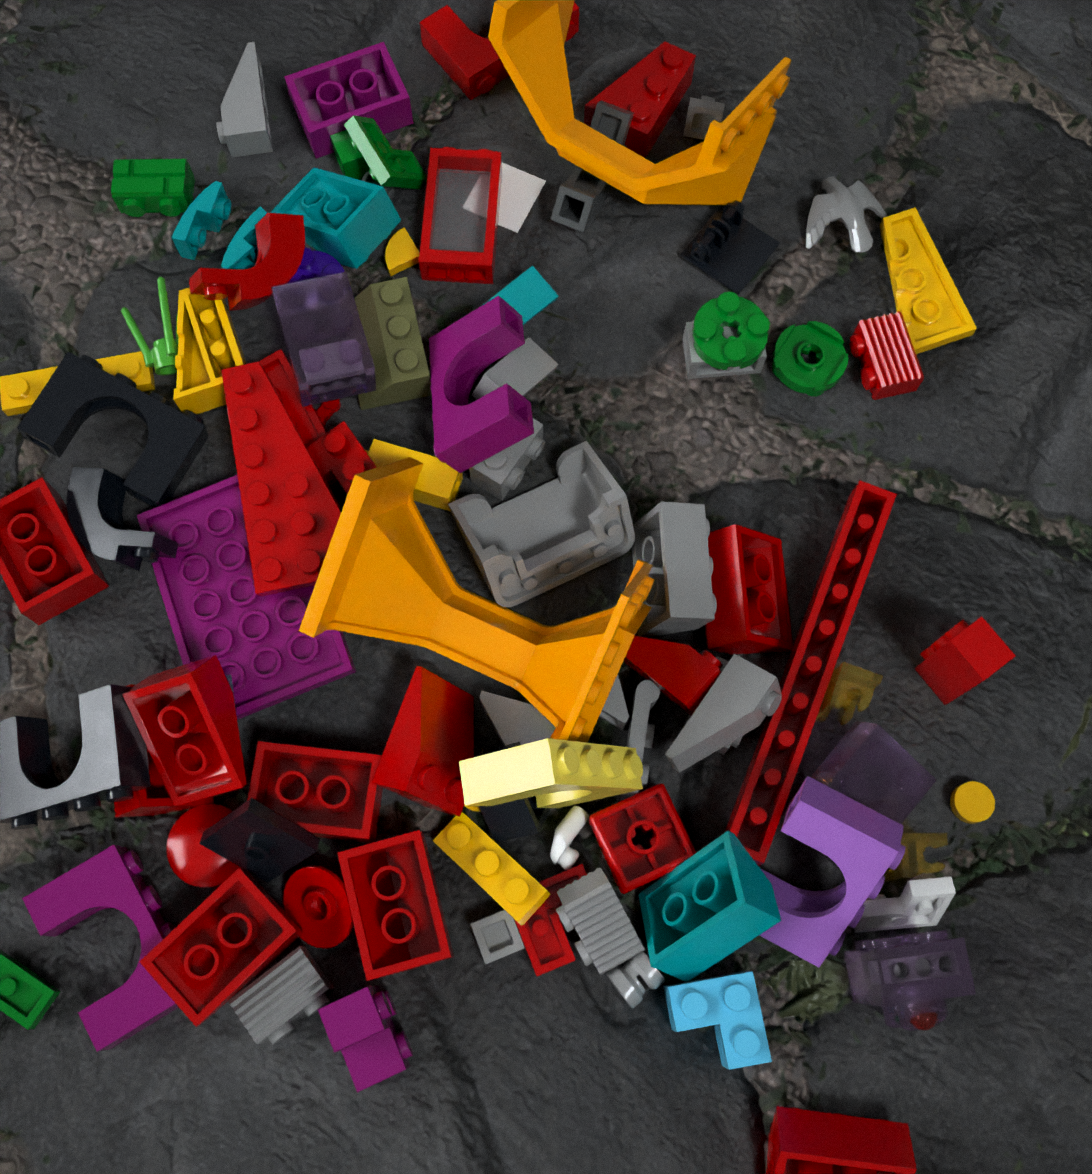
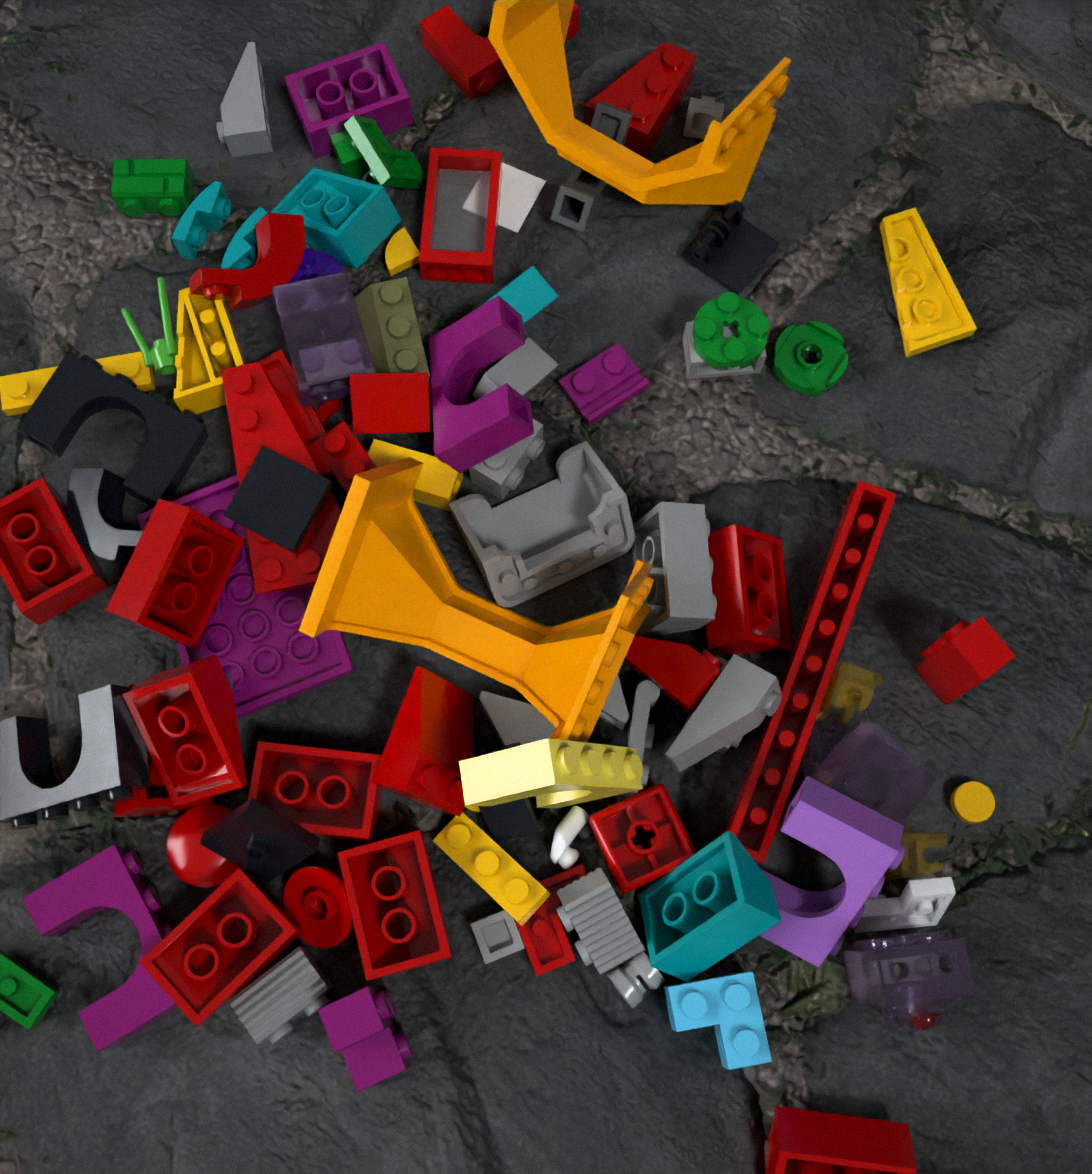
light grey animal [806,176,887,253] -> none
red brick [850,311,924,400] -> none
none -> red brick [105,499,245,649]
none -> black tile [223,446,335,554]
none -> red slope [350,372,433,434]
none -> magenta plate [558,342,650,427]

